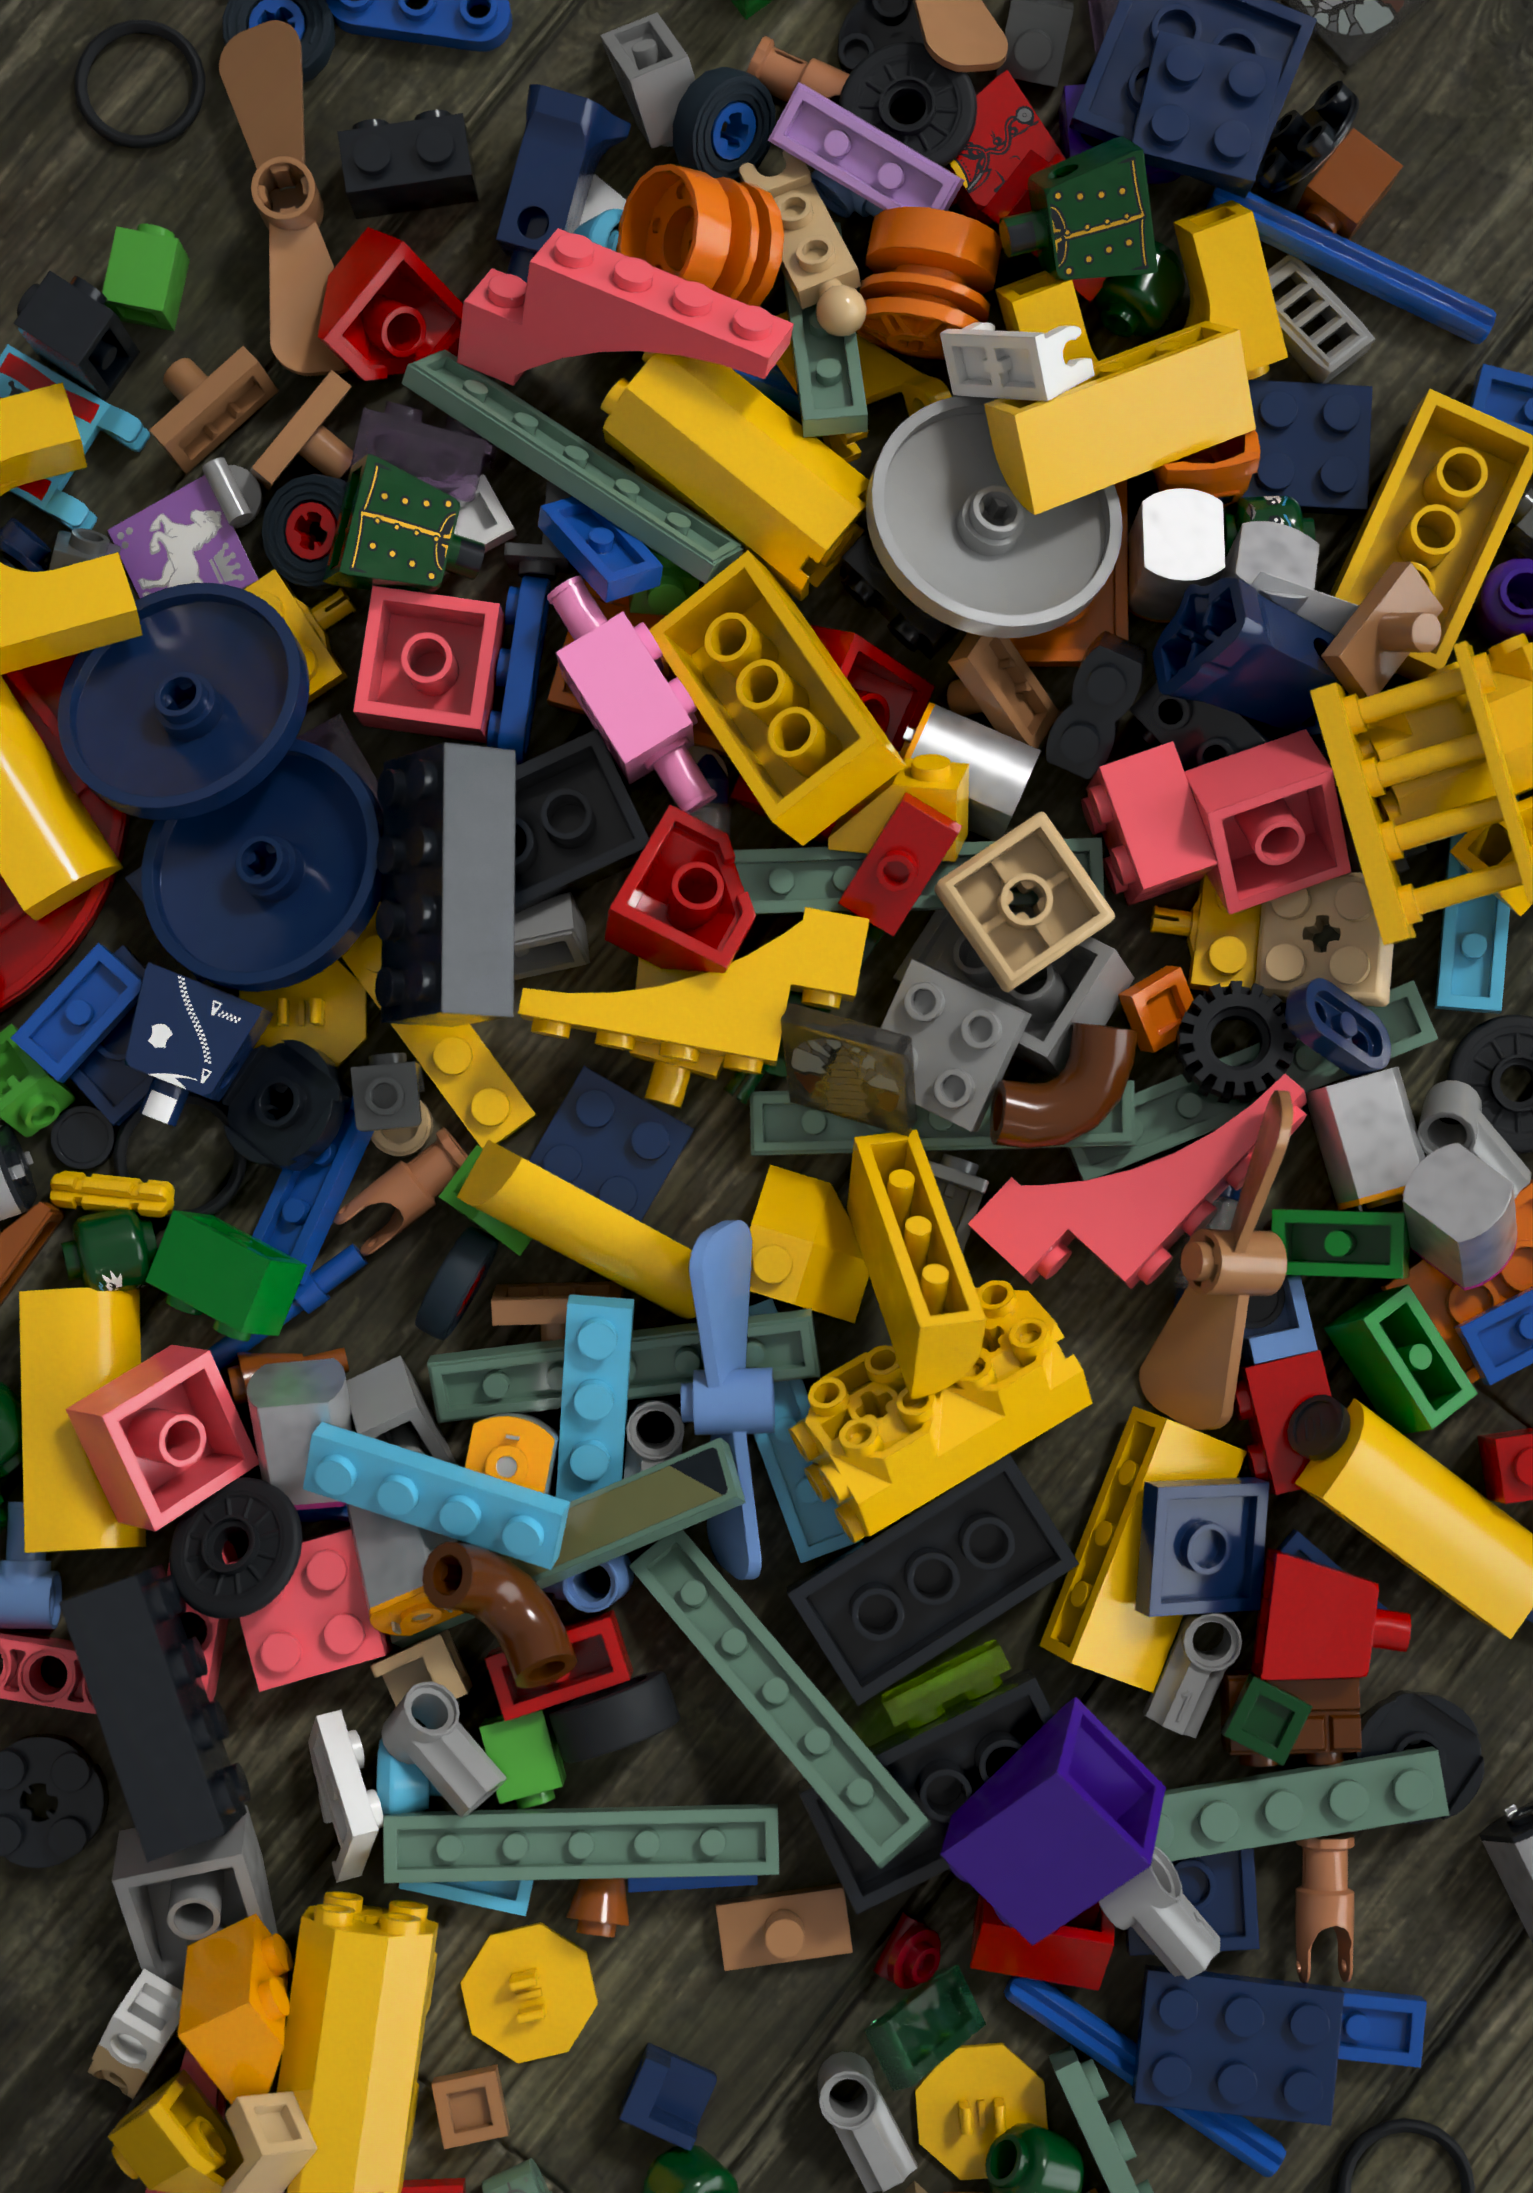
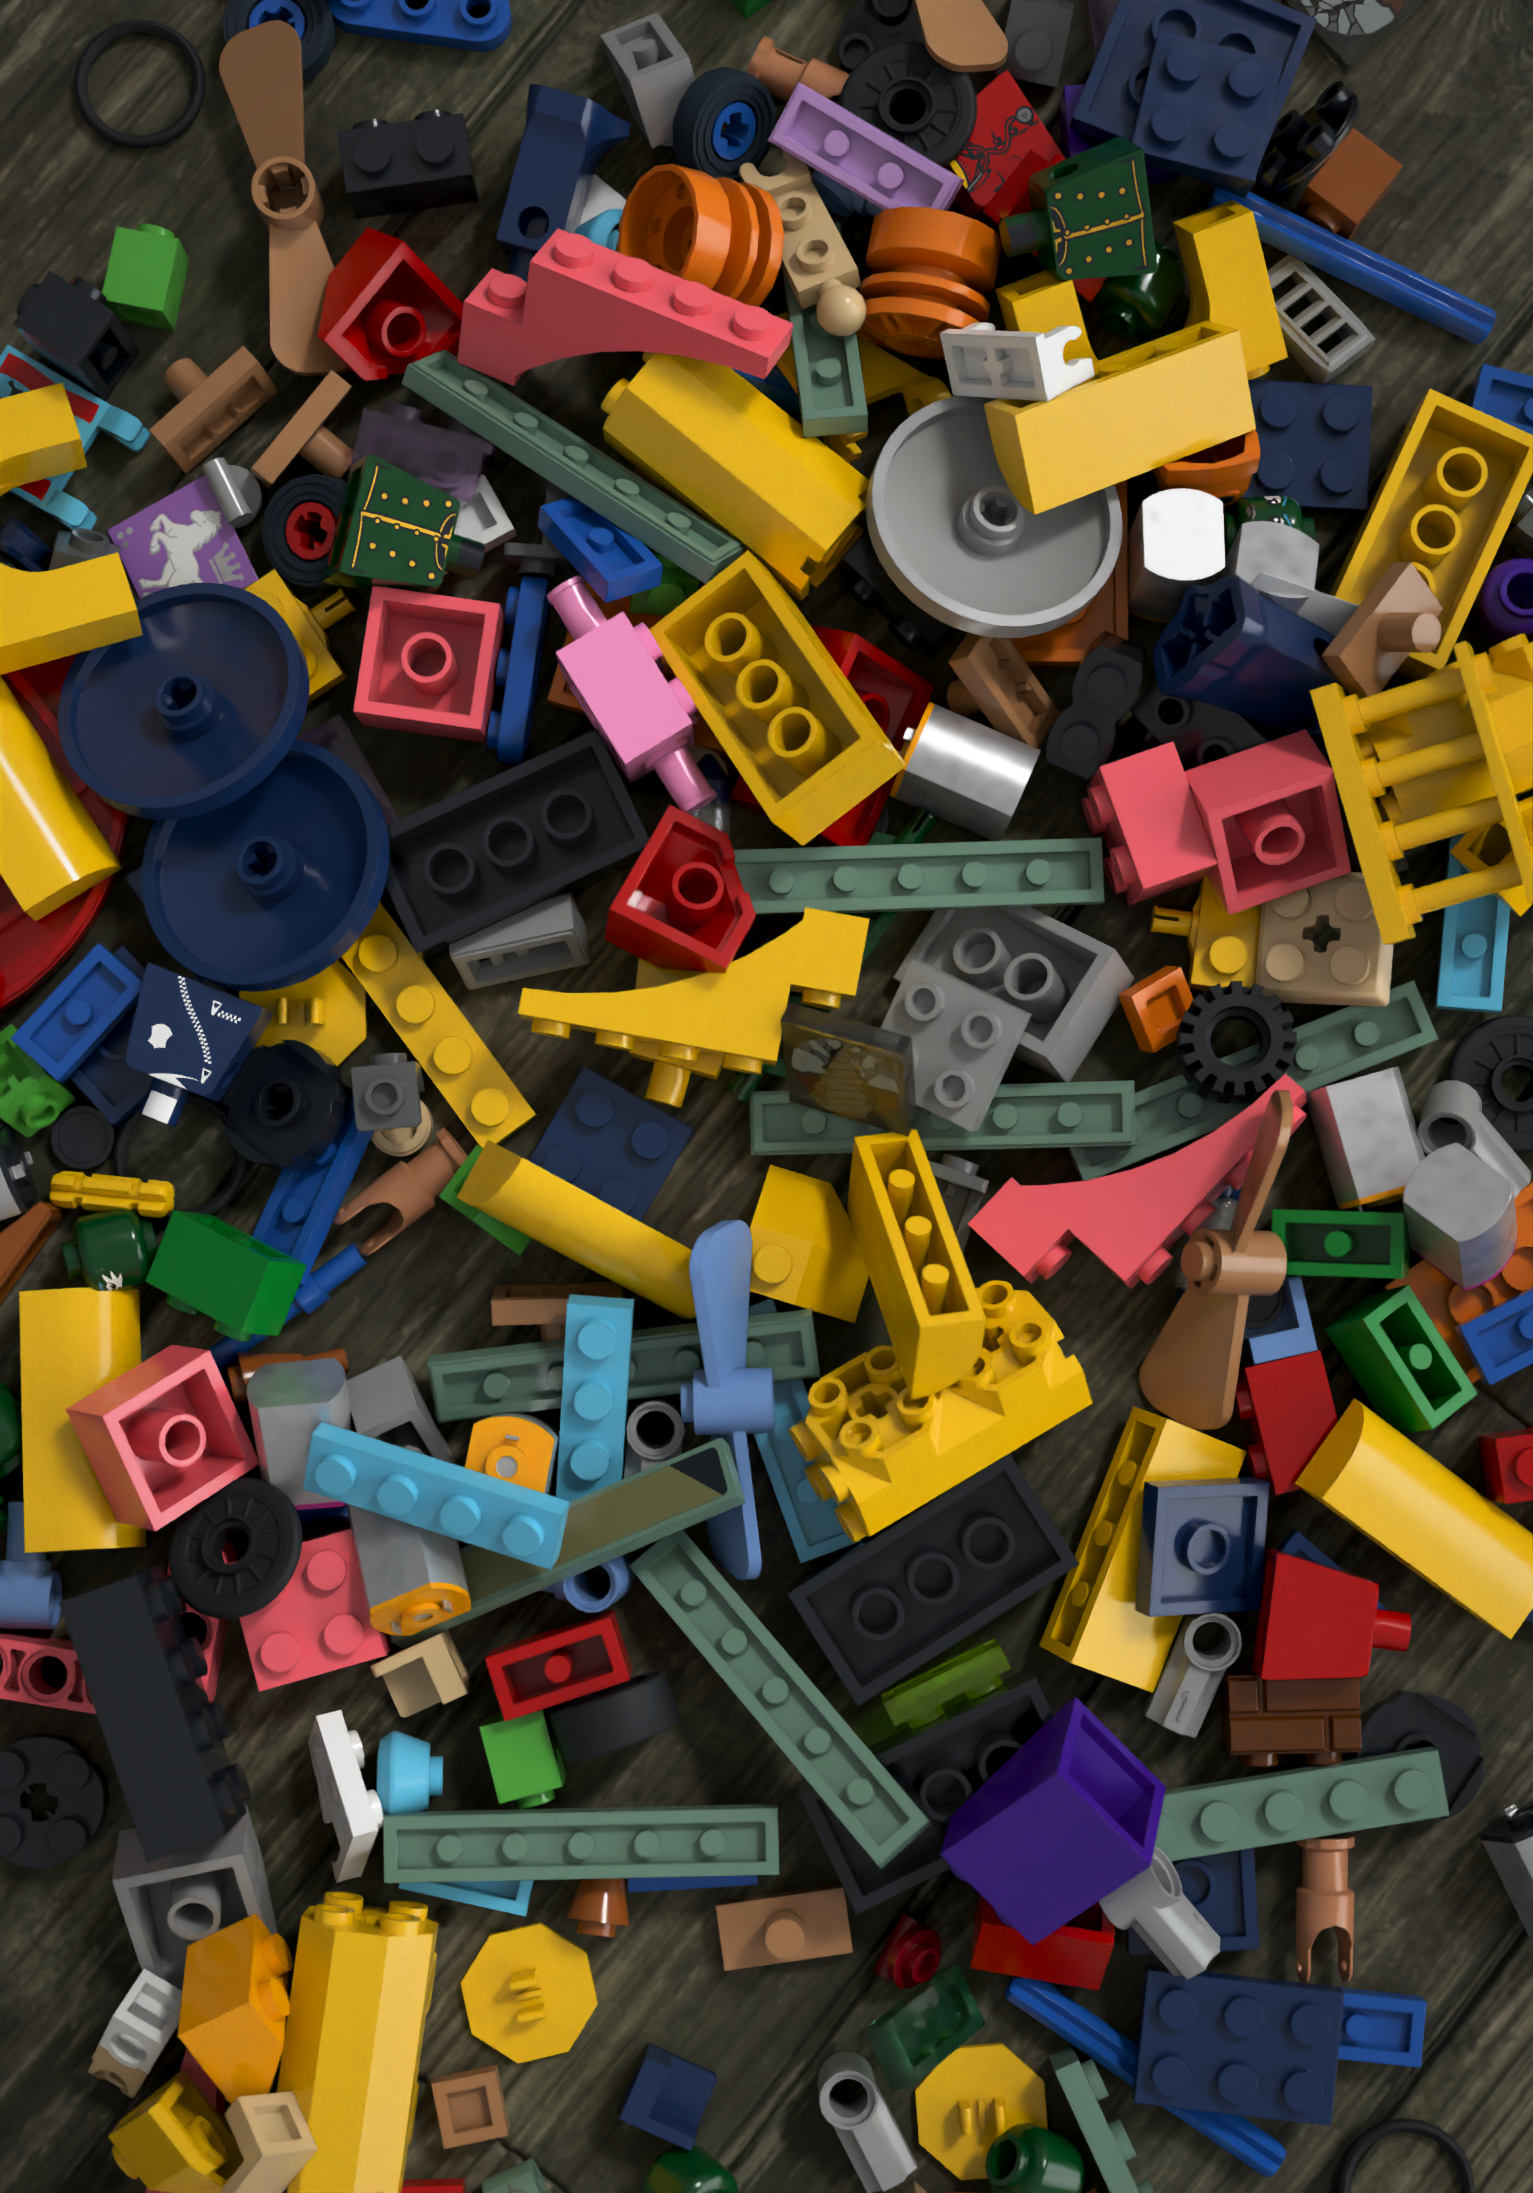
brick [375,742,516,1027] -> none
light grey piece [381,1682,507,1818] -> none
black bush [415,1226,499,1340] -> none
reddish brown cylinder [422,1542,578,1688] -> none
yellow slope [828,754,969,862] -> none
red plate [838,792,962,937] -> none
tan brick [934,812,1115,992] -> none
reddish brown cylinder [990,1022,1138,1148] -> none
dark green plate [1221,1673,1313,1766] -> none
dark blue plate [1285,978,1391,1077] -> none
black piece [1288,1395,1350,1461] -> none

